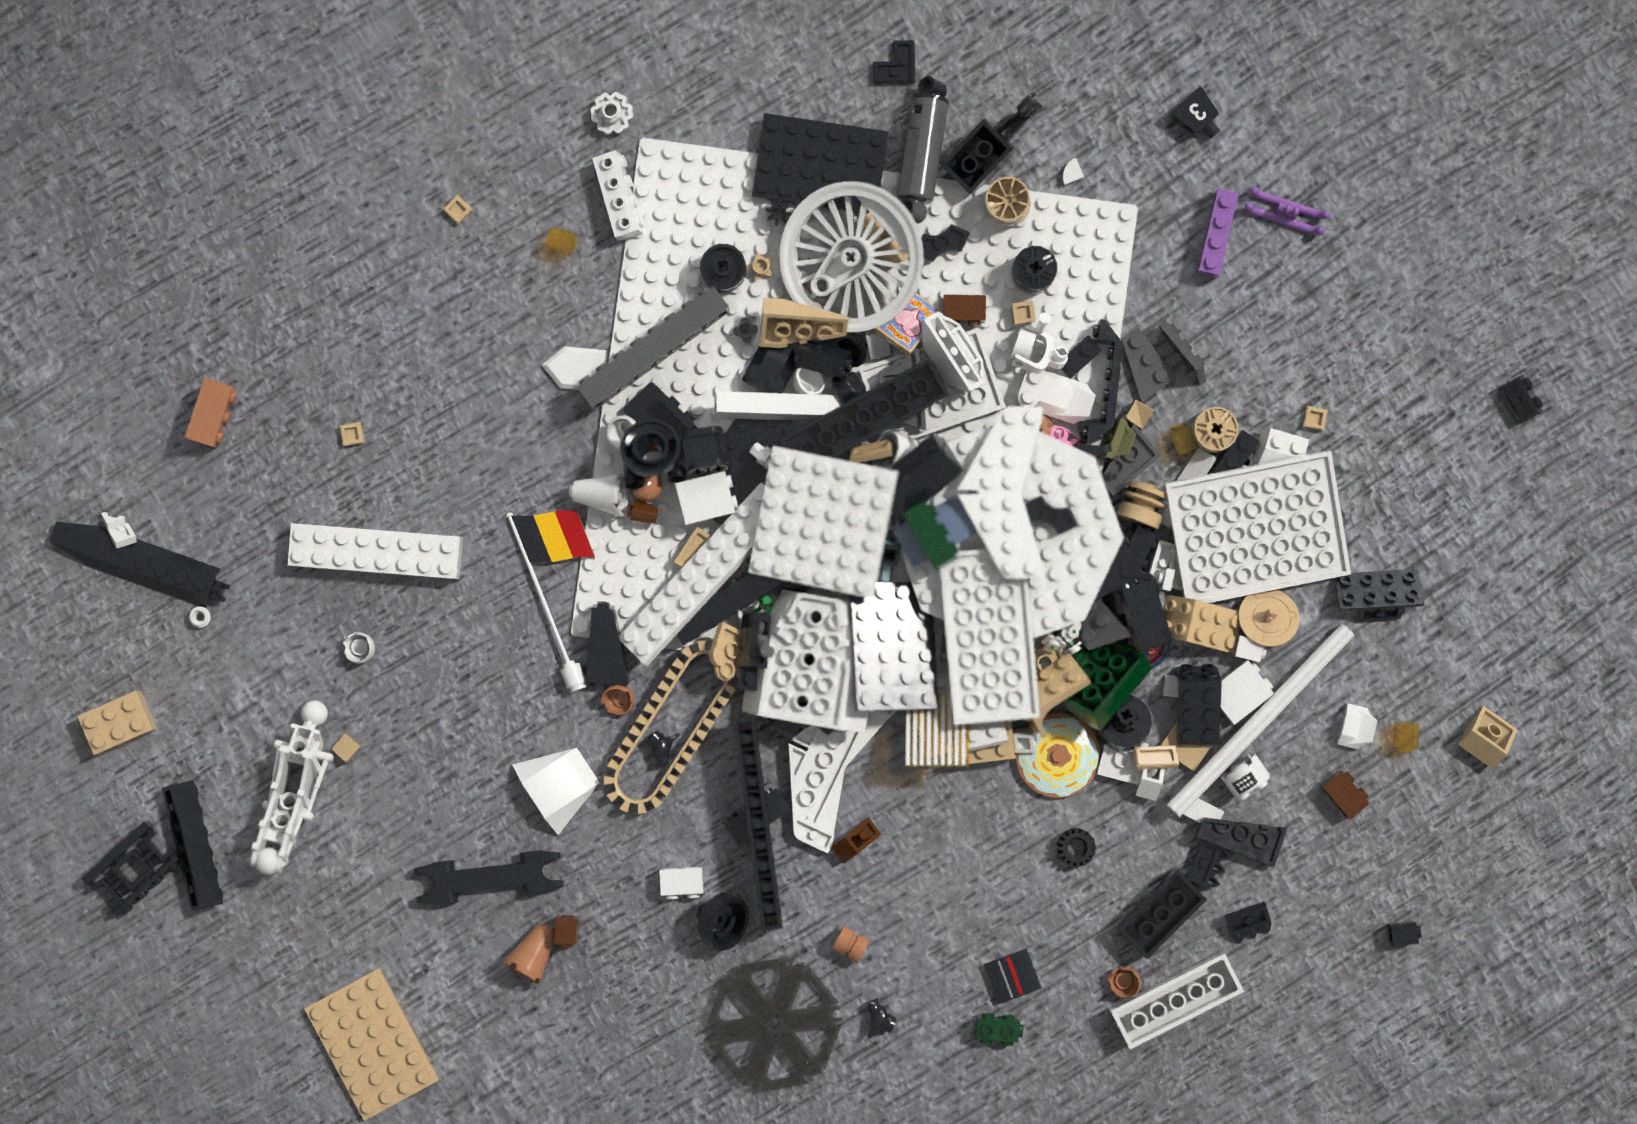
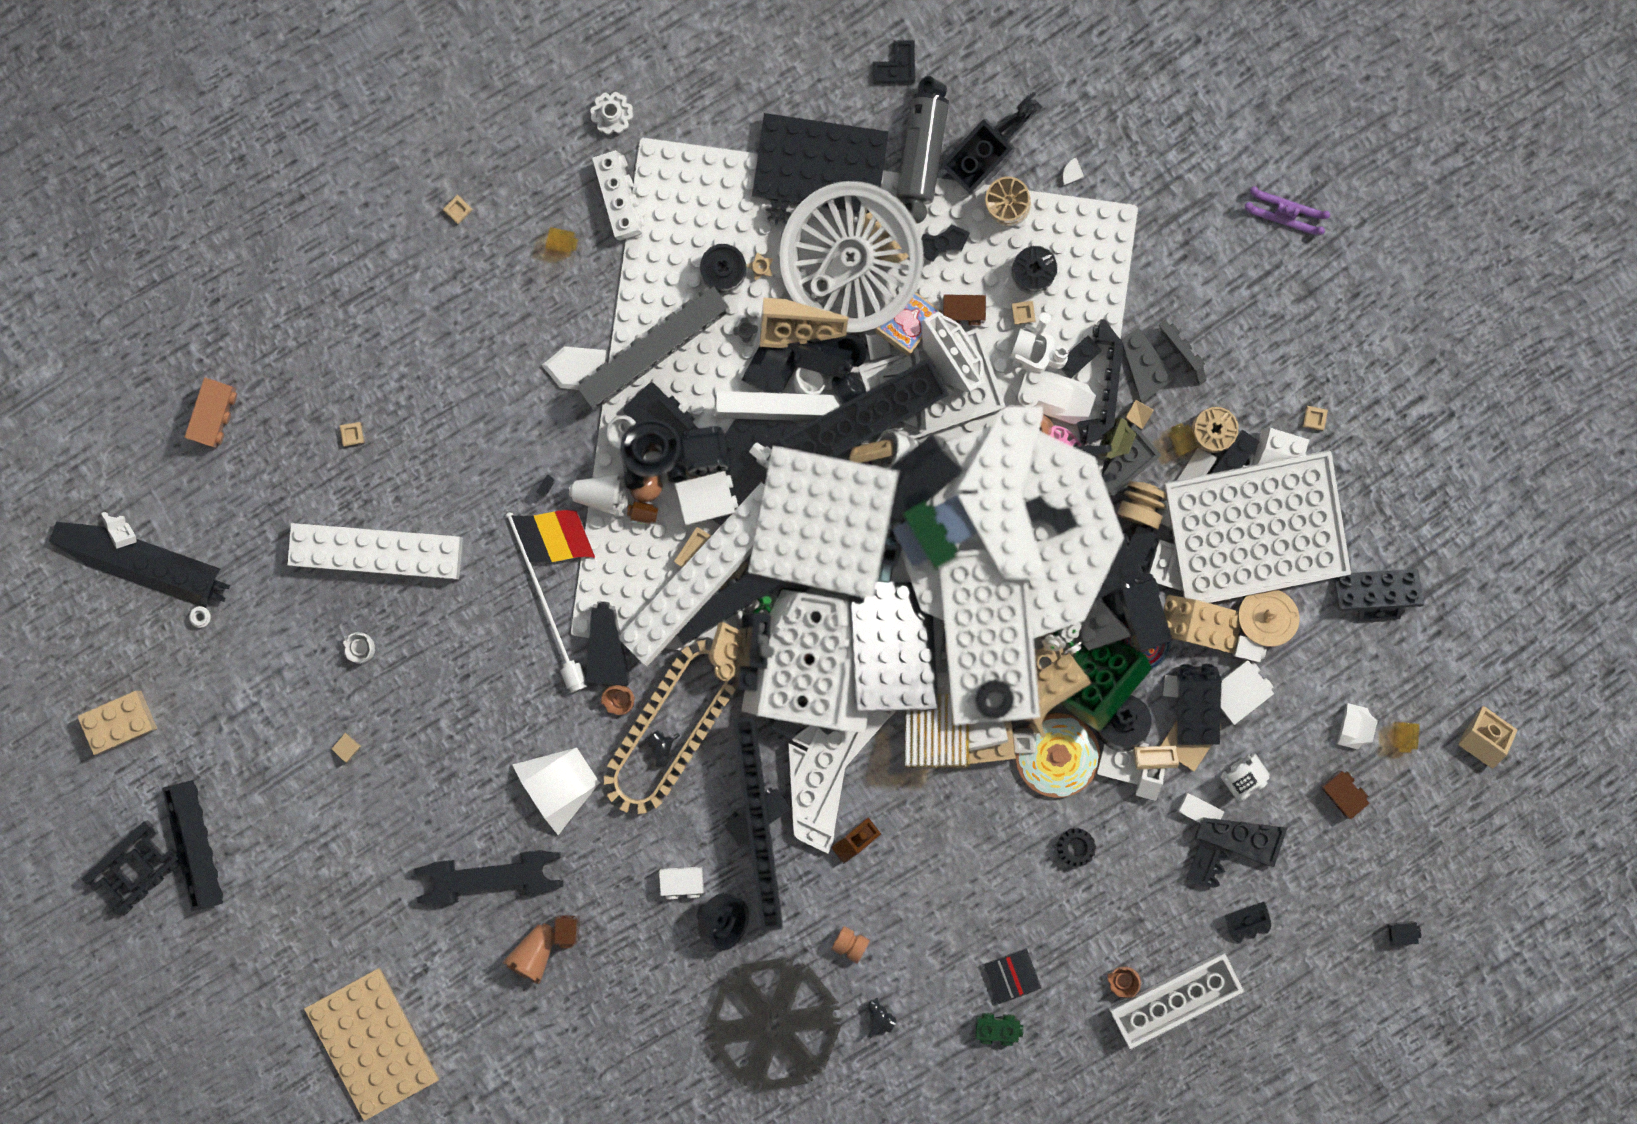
white piece [251,700,334,875] -> none
black brick [1115,868,1208,960] -> none
white plate [1156,568,1175,591] -> none
white axle [1167,624,1355,818] -> none
black torso [1169,86,1220,139] -> none
medium lavender brick [1196,189,1239,278] -> none
black bracket [1497,375,1543,425] -> none
none -> black tile [537,474,555,497]
none -> black tyre [975,679,1014,720]

